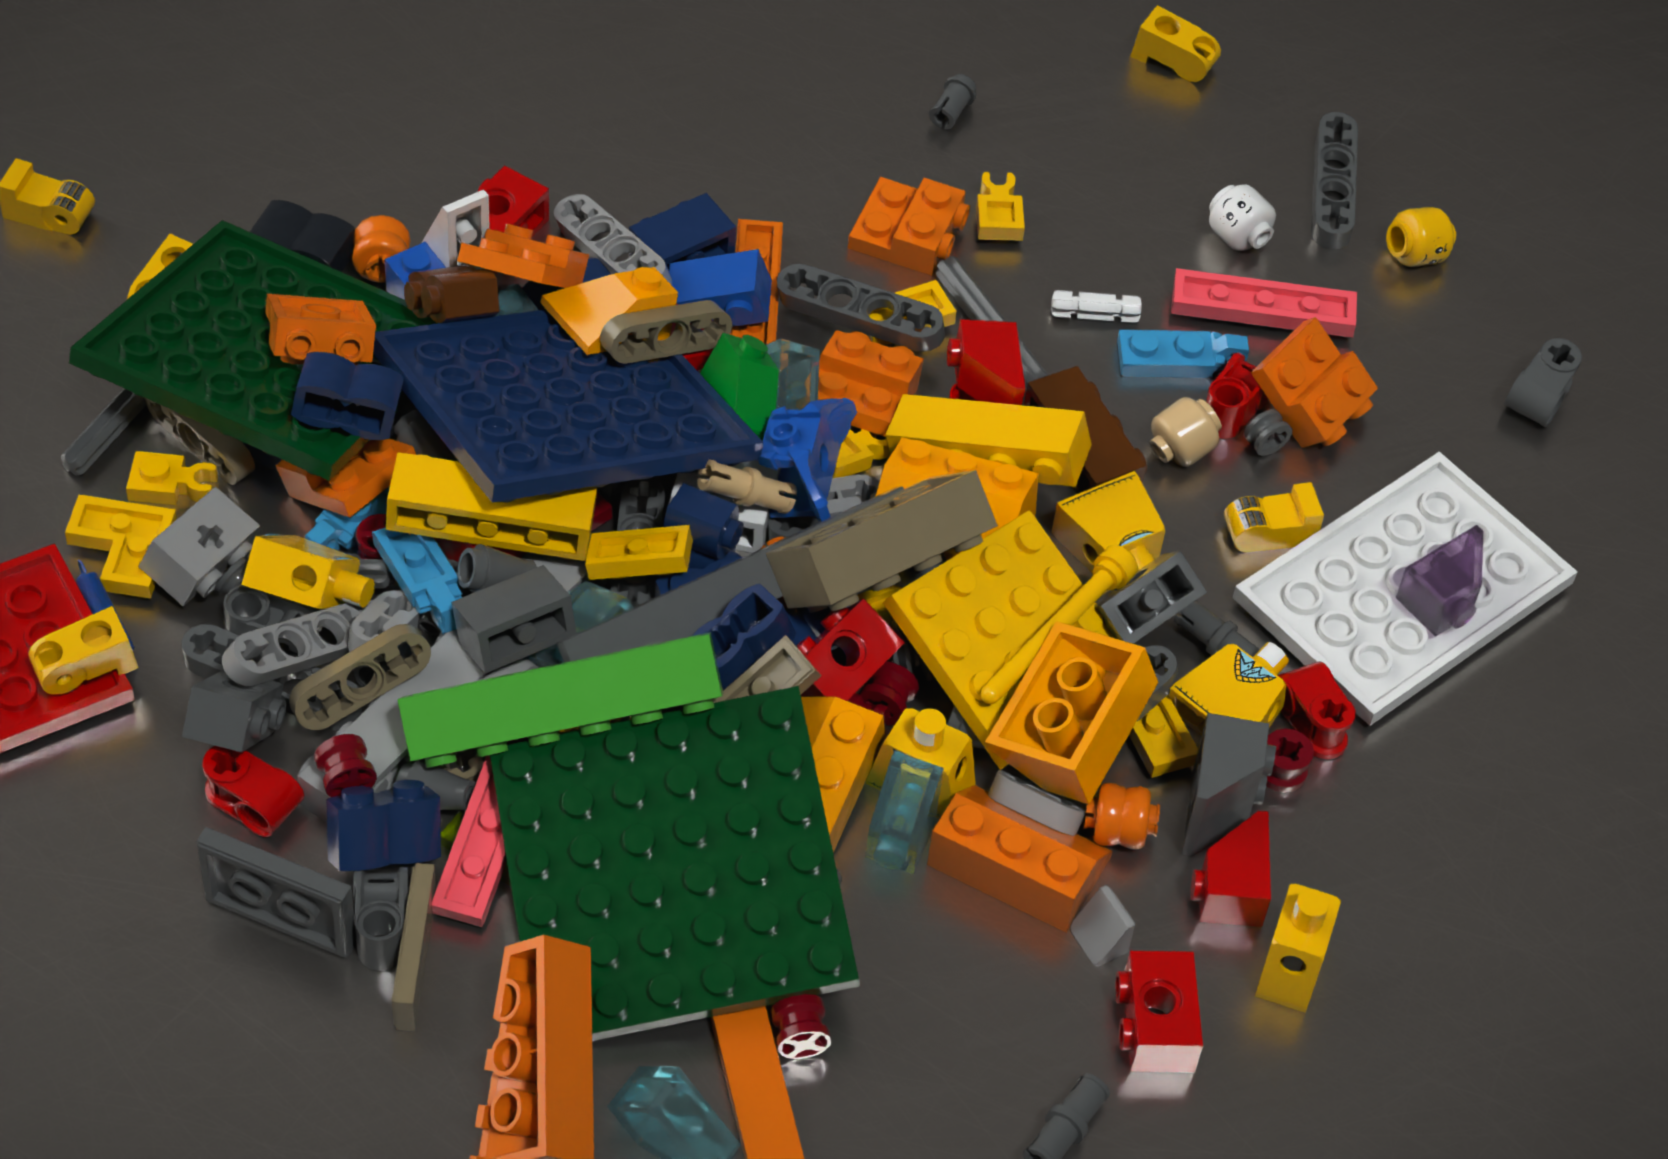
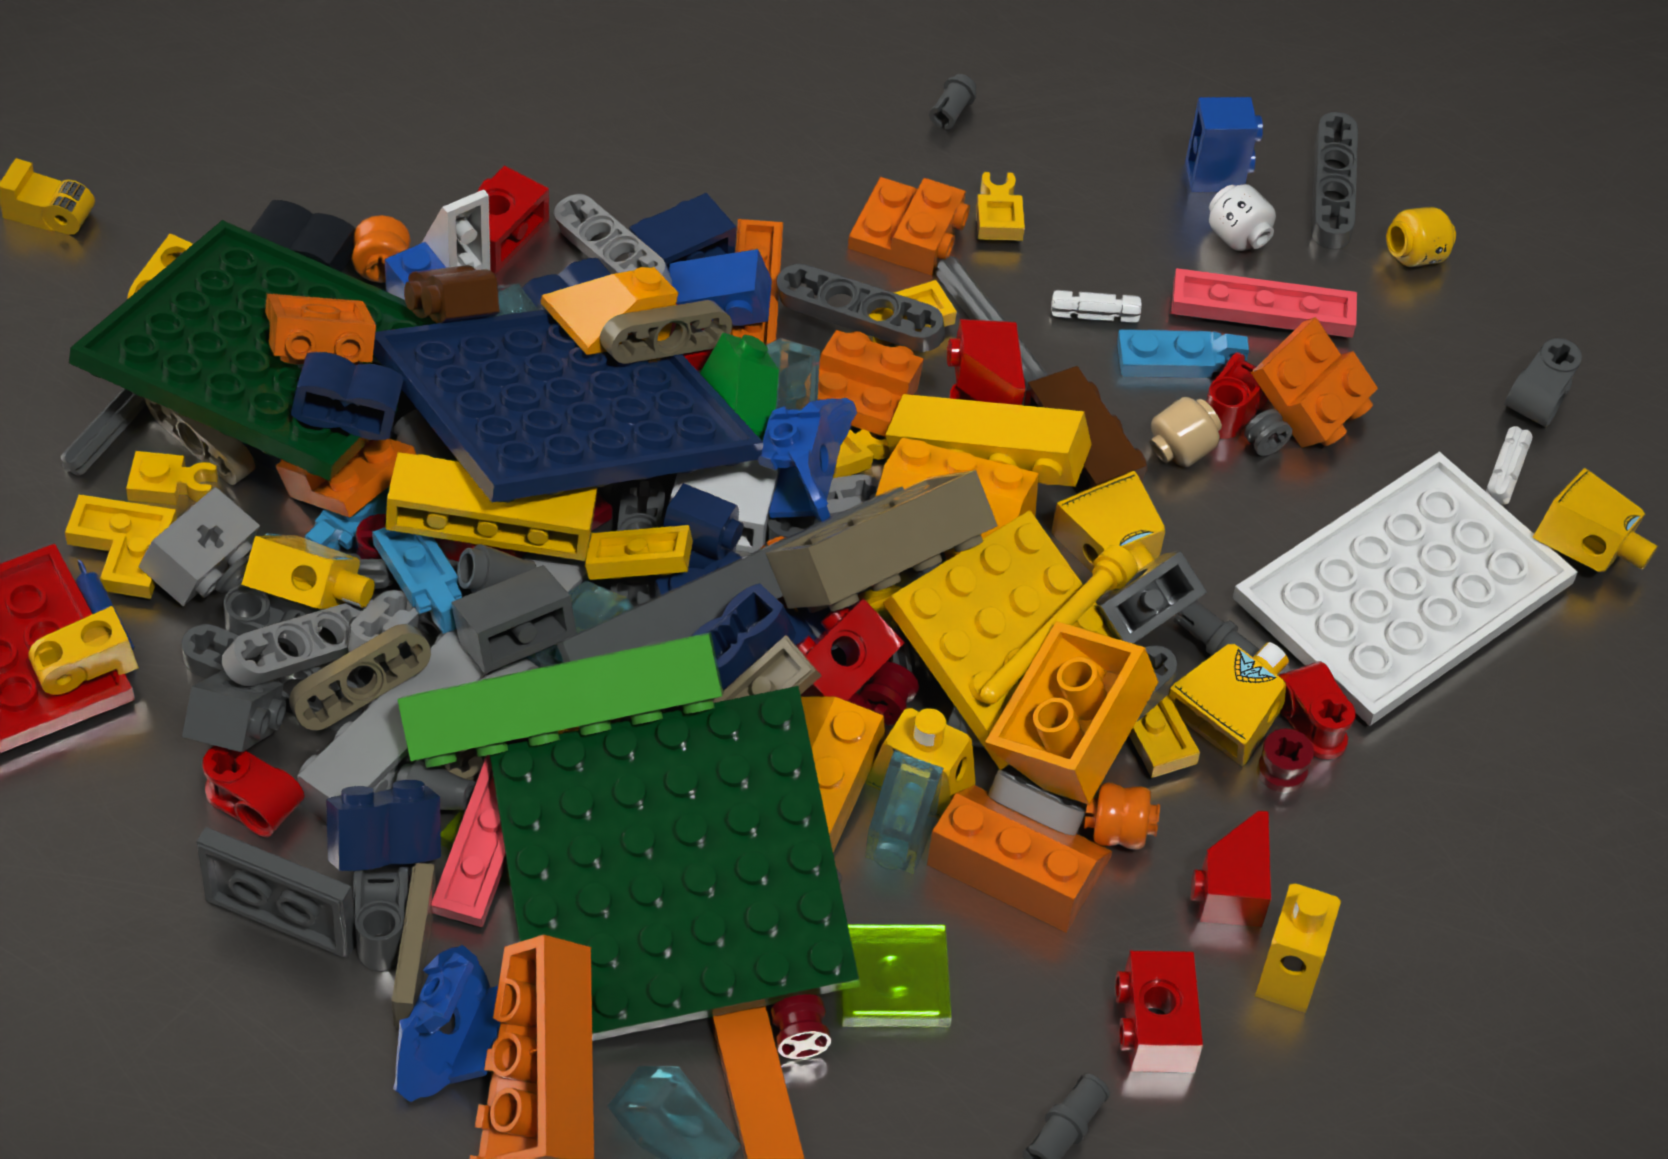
dark red wheel [314,734,377,798] -> none
orange plate [457,223,590,288] -> none
tan pin [697,459,797,514] -> none
light grey slope [1070,885,1136,966] -> none
yellow leg [1130,5,1221,82] -> none
dark grey slope [1182,713,1276,856] -> none
yellow leg [1224,482,1324,553] -> none
clear purple slope [1396,525,1484,637] -> none
none -> blue piece [393,945,500,1102]
none -> clear neon green tile [841,925,951,1027]
none -> blue brick [1185,97,1263,192]
none -> white axle [1486,426,1533,506]
none -> yellow torso [1532,468,1658,572]

